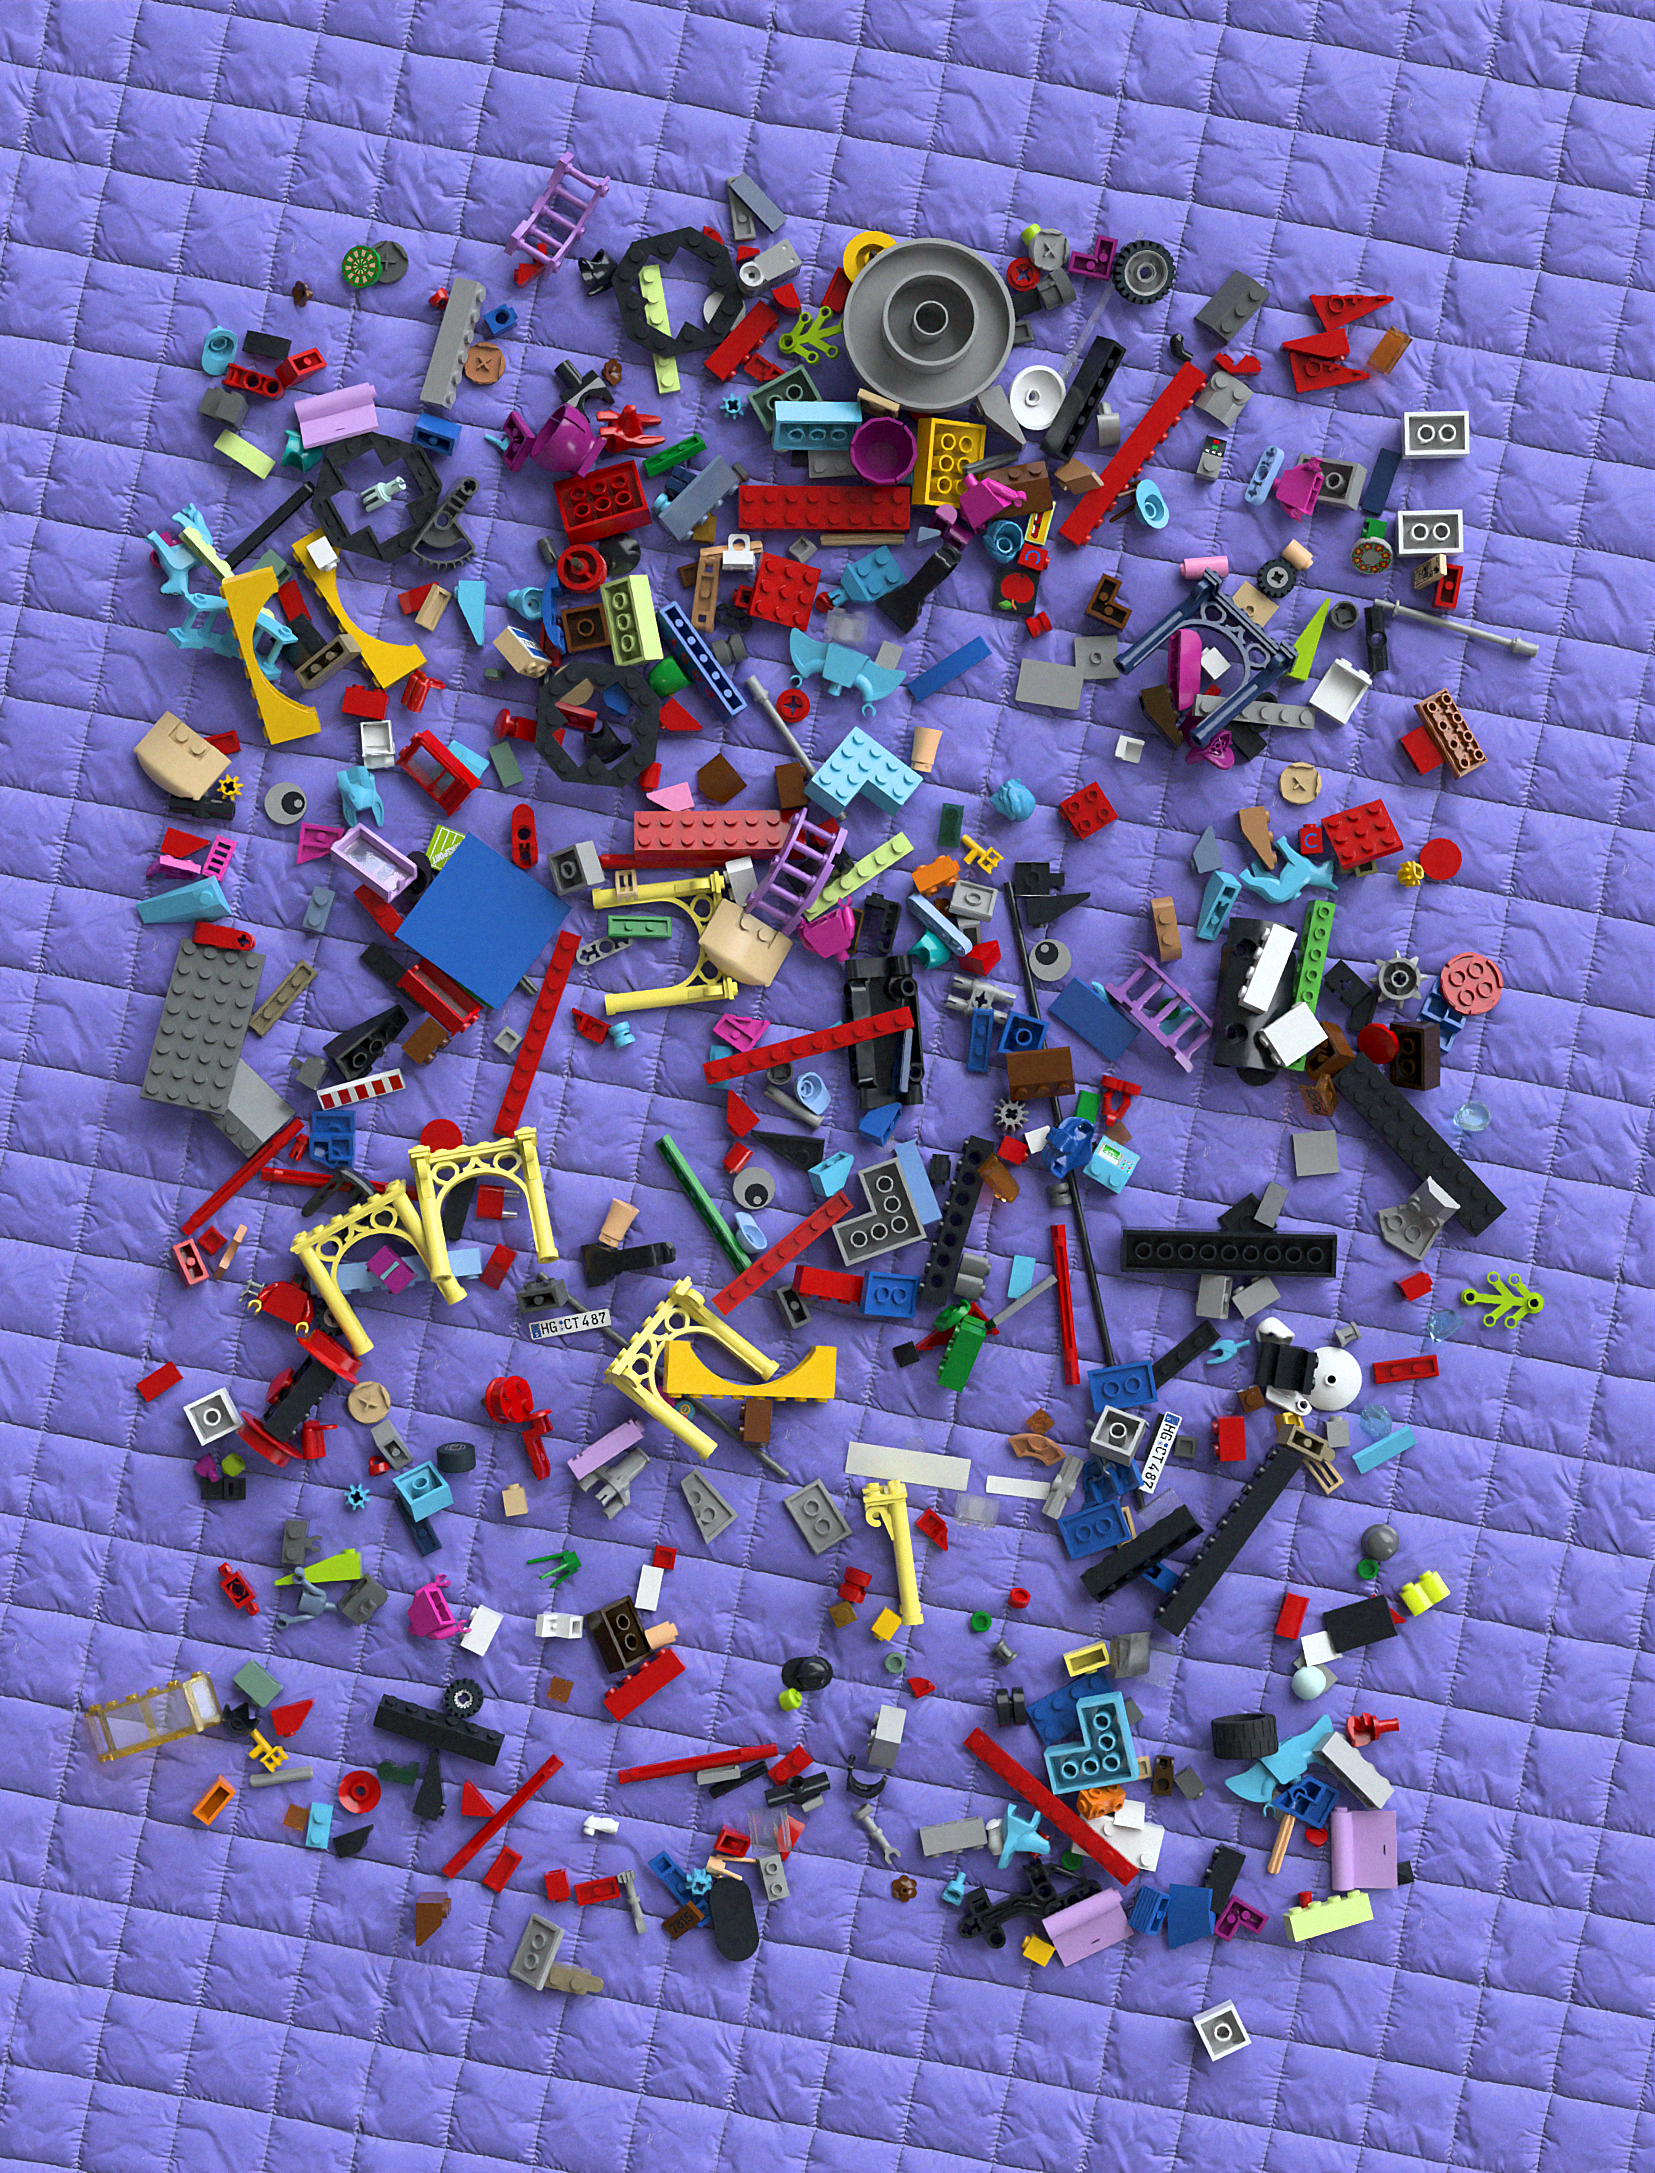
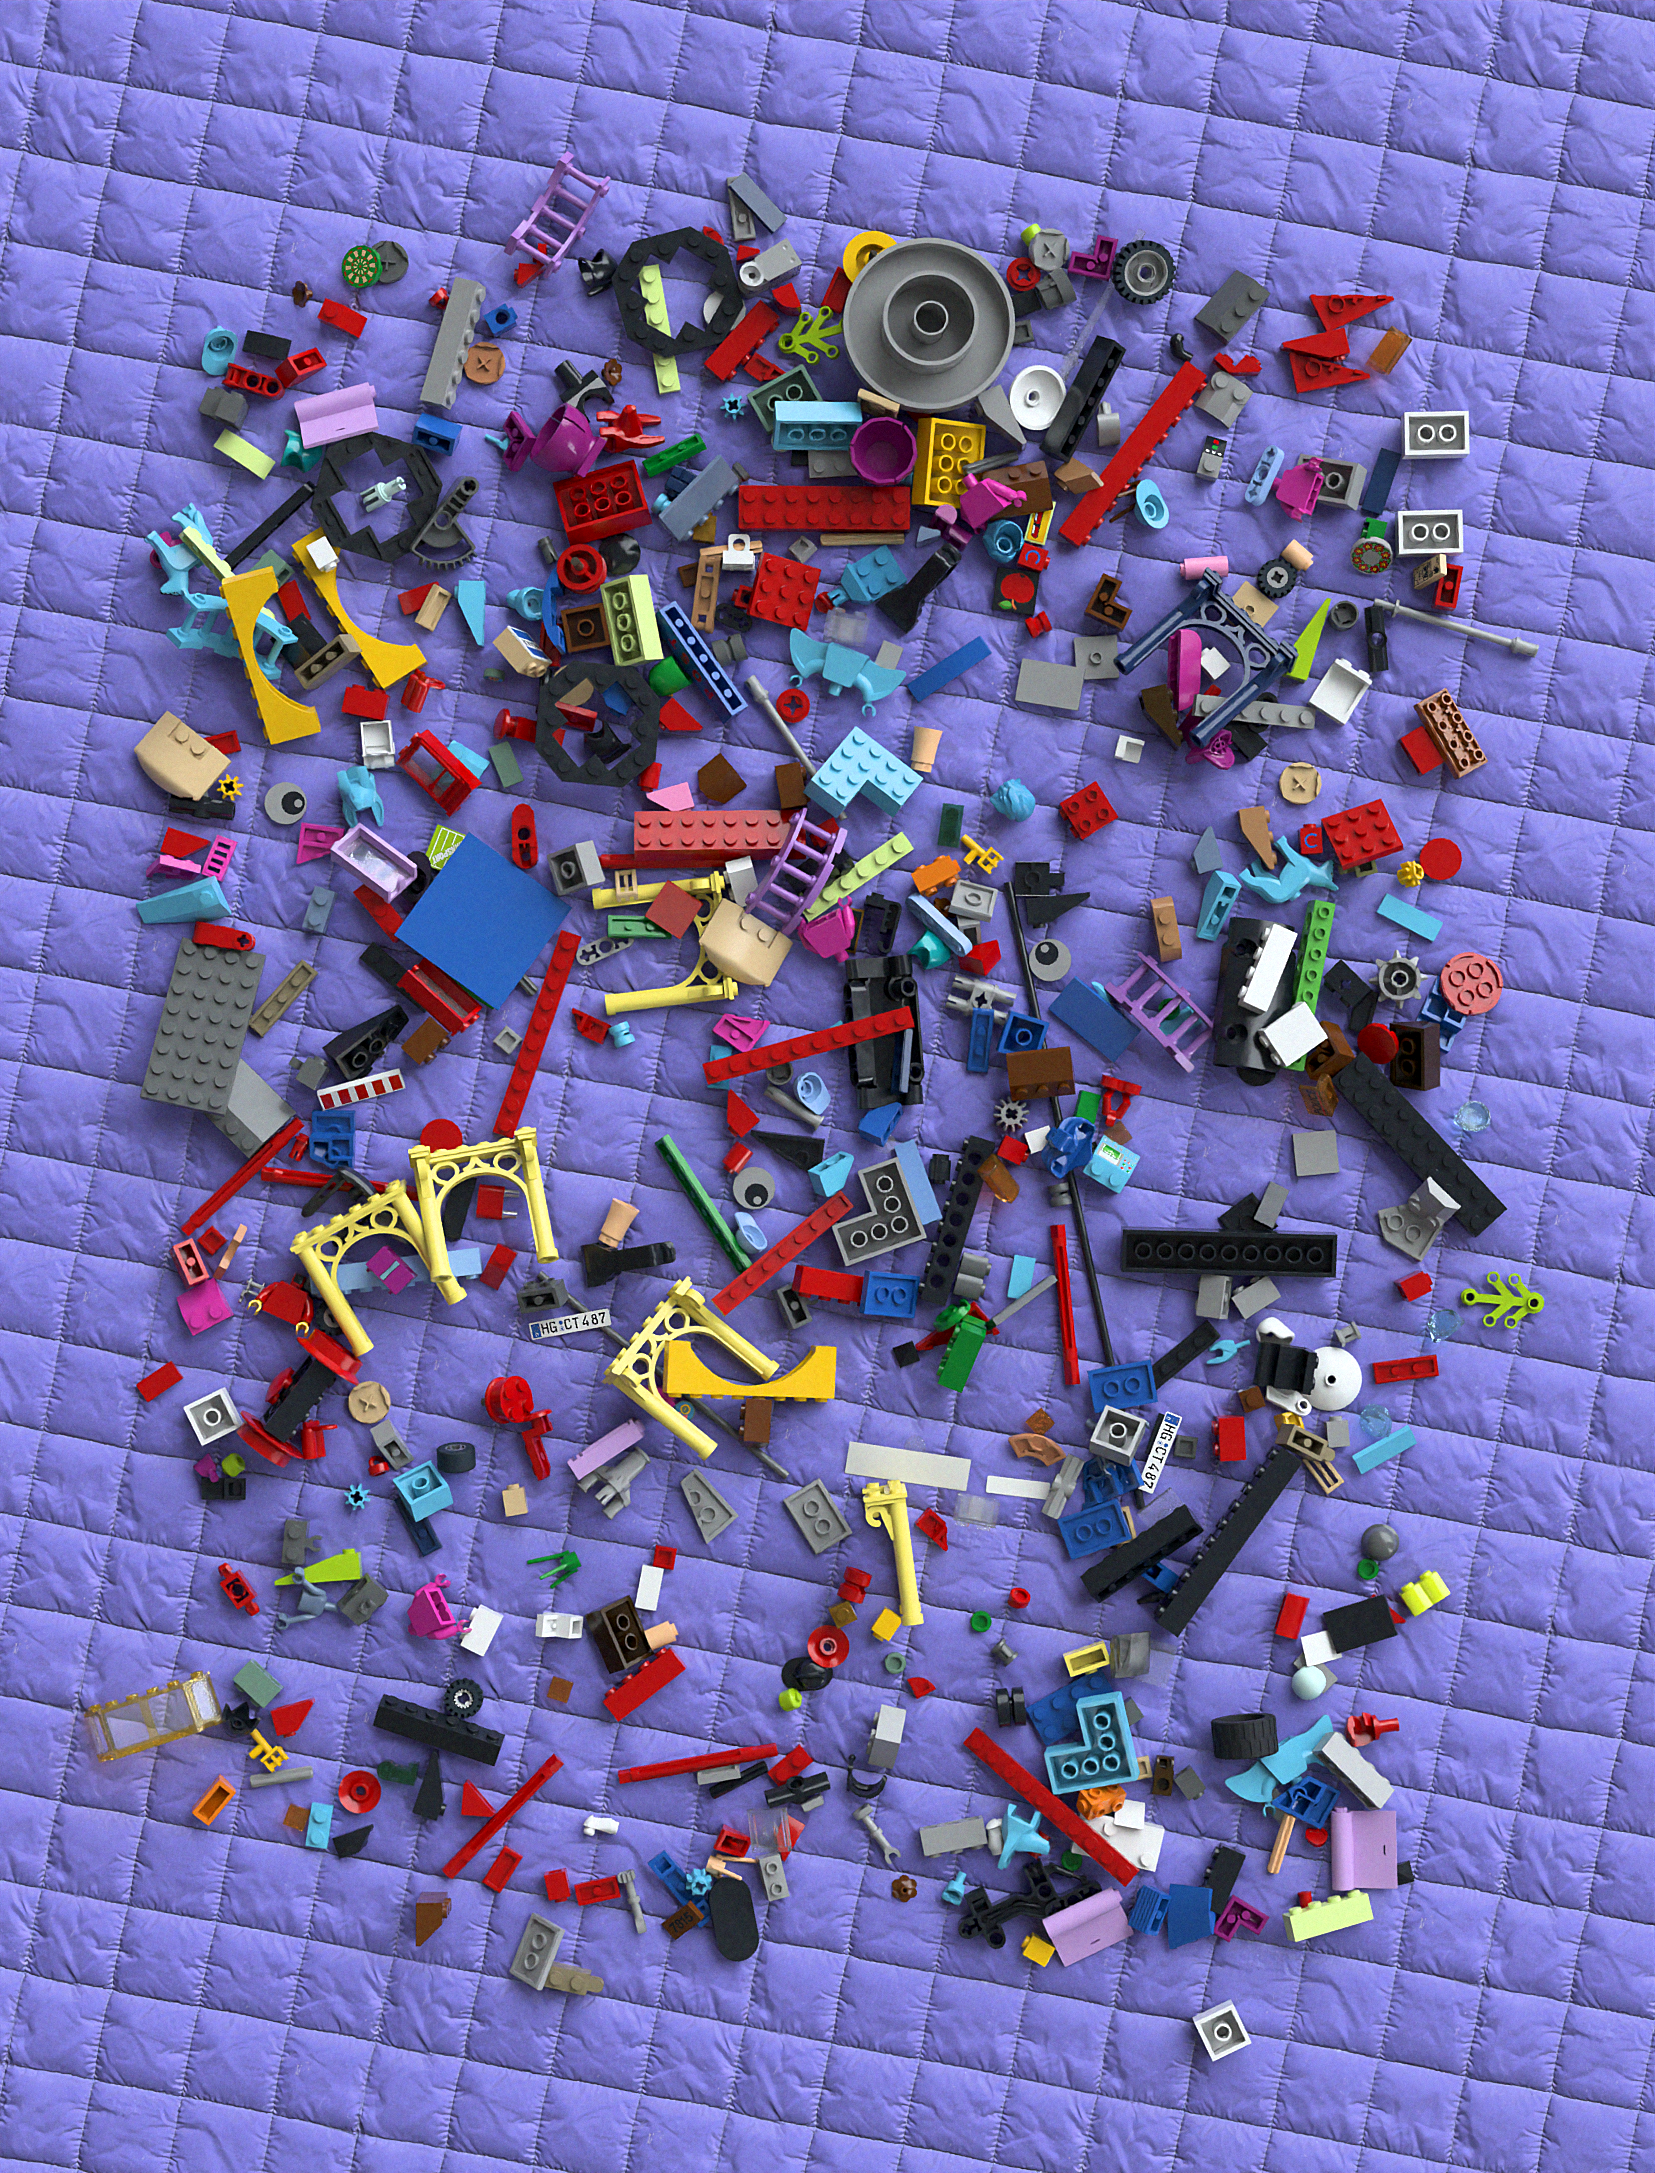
none -> dark pink slope [176,1278,234,1336]
none -> red slope [317,298,367,339]
none -> red tile [645,880,704,939]
none -> red dish [807,1625,849,1668]
none -> black piece [1137,1591,1165,1604]
none -> medium azure tile [1376,893,1443,942]

